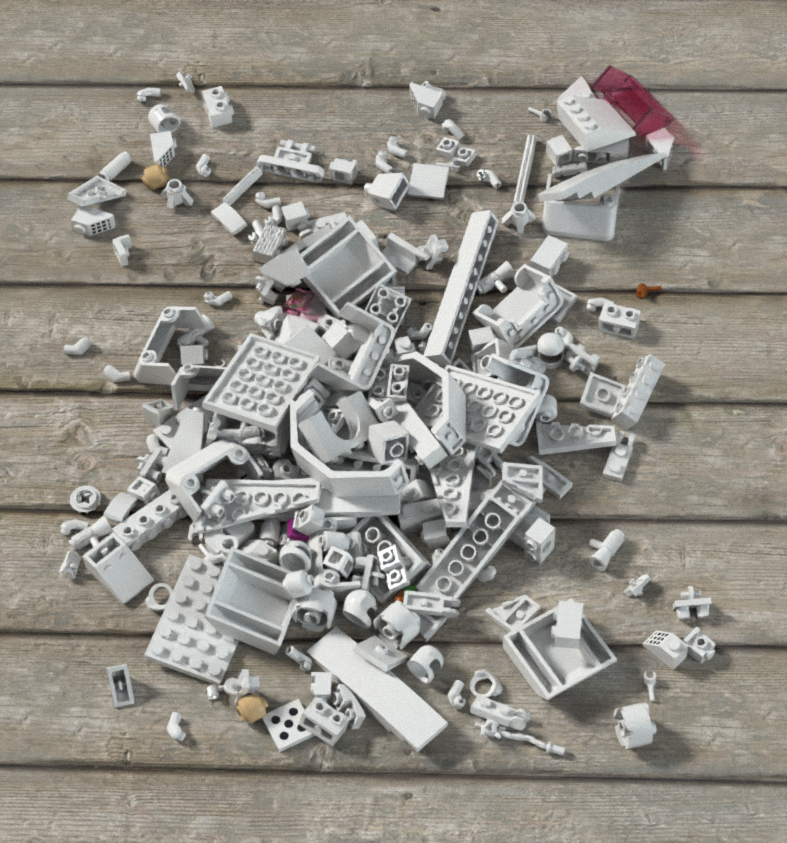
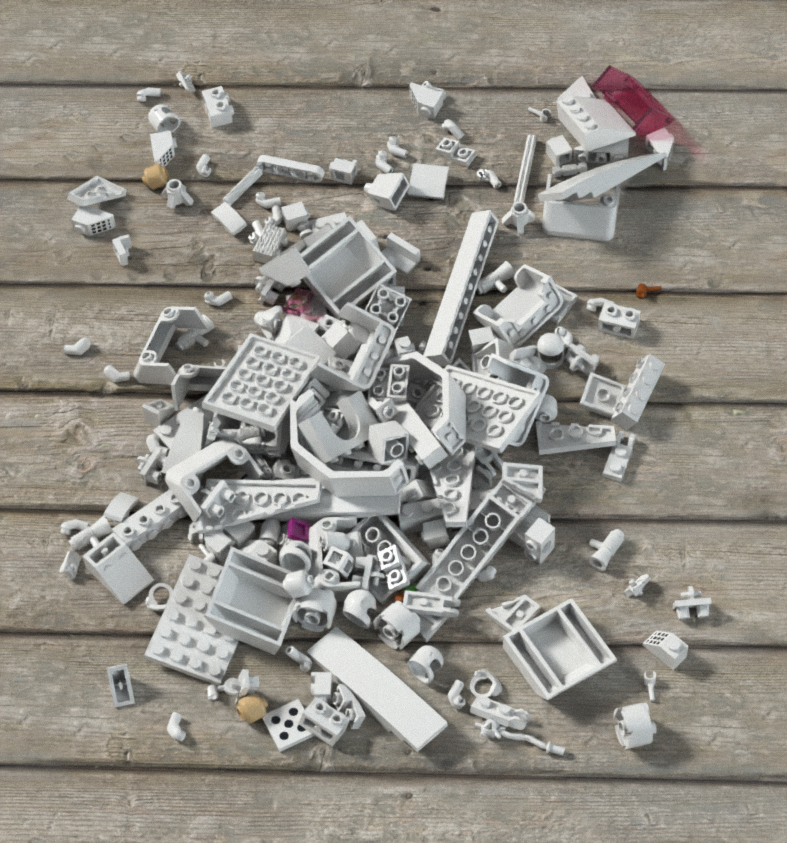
white gear [70,486,101,514] -> none
white piece [99,151,132,181] -> none
white bracket [127,476,161,506] -> none
white brick [180,345,208,365] -> none
white piece [210,535,238,565] -> none
white plate [274,139,316,164] -> none
white brick [293,504,325,536] -> none
white plate [353,635,407,672] -> none
white arm [407,323,432,341] -> none
white hips [416,234,448,270] -> none
white hand [436,159,461,173] -> none
white hinge [522,455,573,499] -> none
white brick [530,235,569,277] -> none
white brick [551,601,583,649] -> none
white brick [683,627,715,664] -> none

